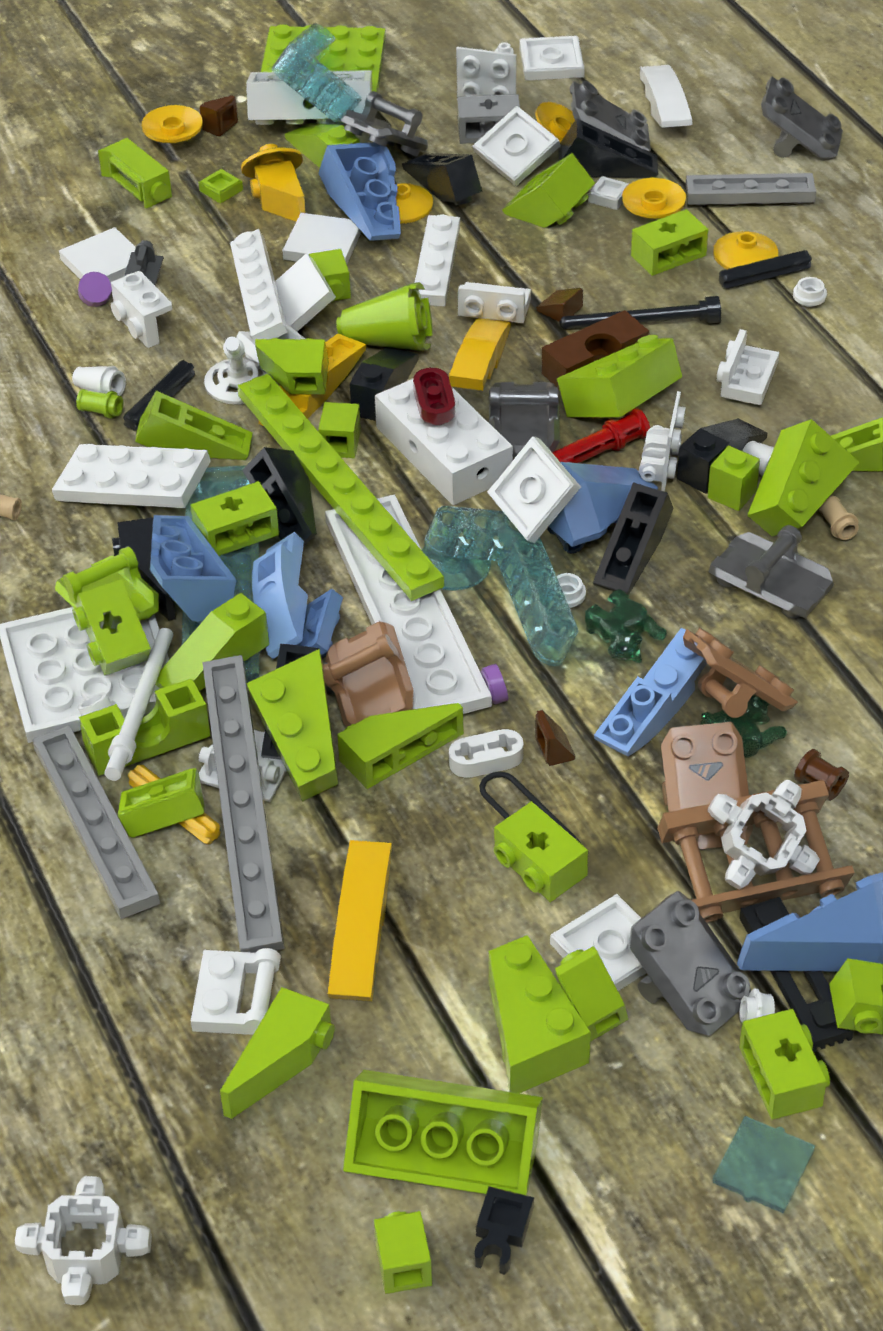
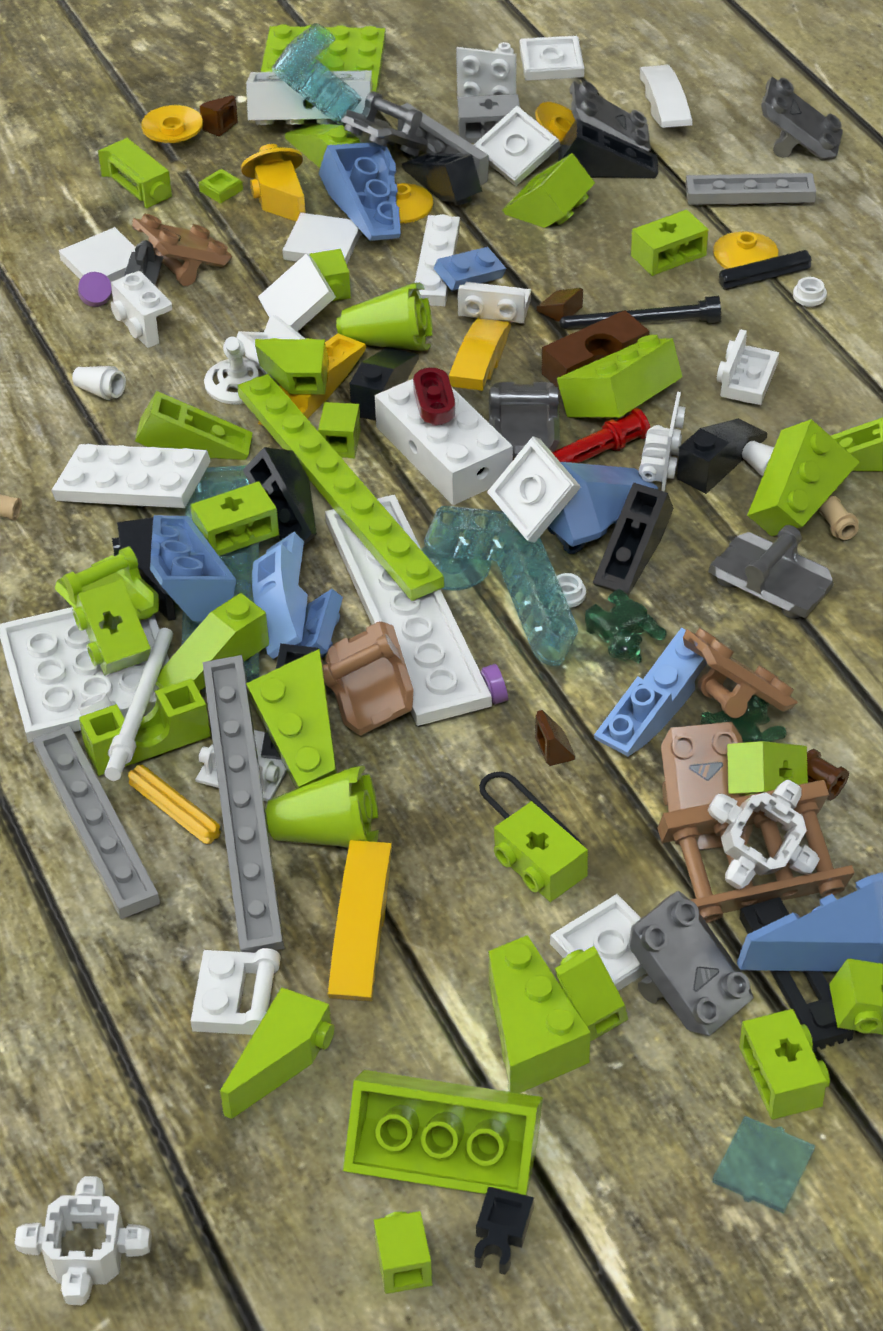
lime pin [76,389,124,419] -> none
lime slope [118,768,205,837] -> none
black axle [123,360,195,431] -> none
white plate [230,229,288,342] -> none
lime slope [337,703,464,789] -> none
white beam [449,729,523,778] -> none
white tile [588,176,629,210] -> none
yellow dish [622,178,686,218] -> none
lime brick [708,445,760,511] -> none
white plate [739,988,775,1022] -> none
none -> medium nougat shield [132,213,232,286]
none -> lime cone [265,765,379,847]
none -> light grey plate [398,103,489,185]
none -> medium blue plate [433,247,506,290]
none -> lime brick [727,741,808,796]

